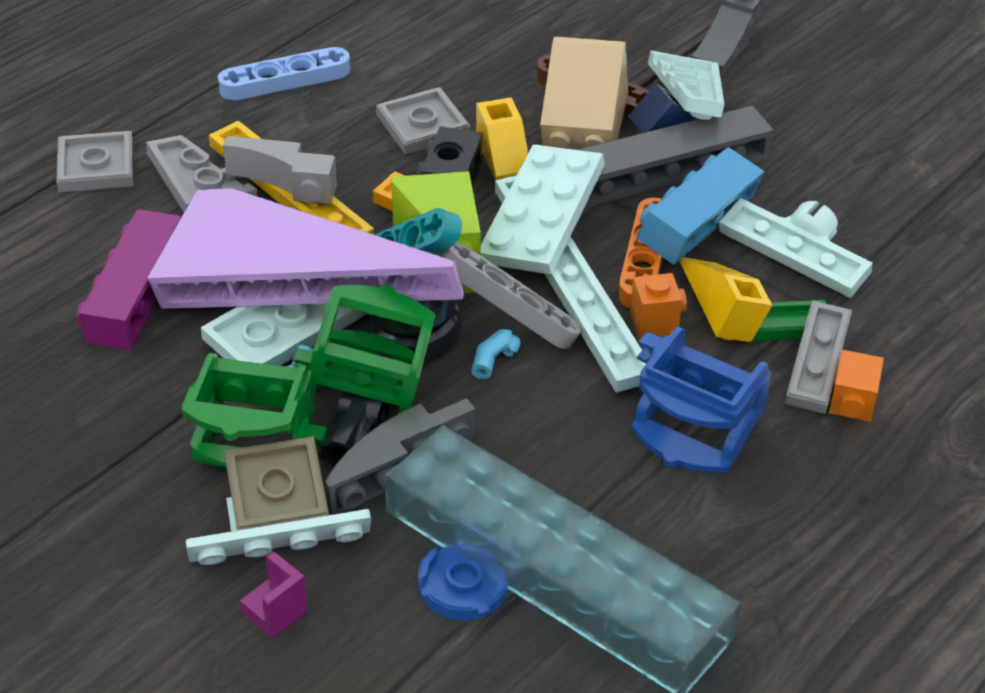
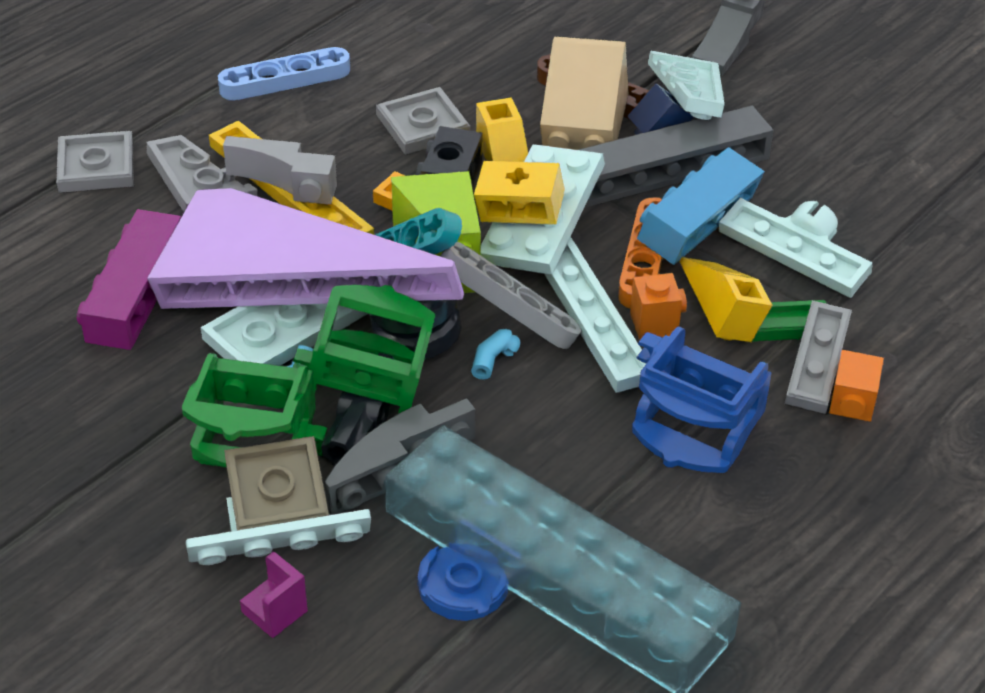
none -> yellow brick [474,161,565,224]

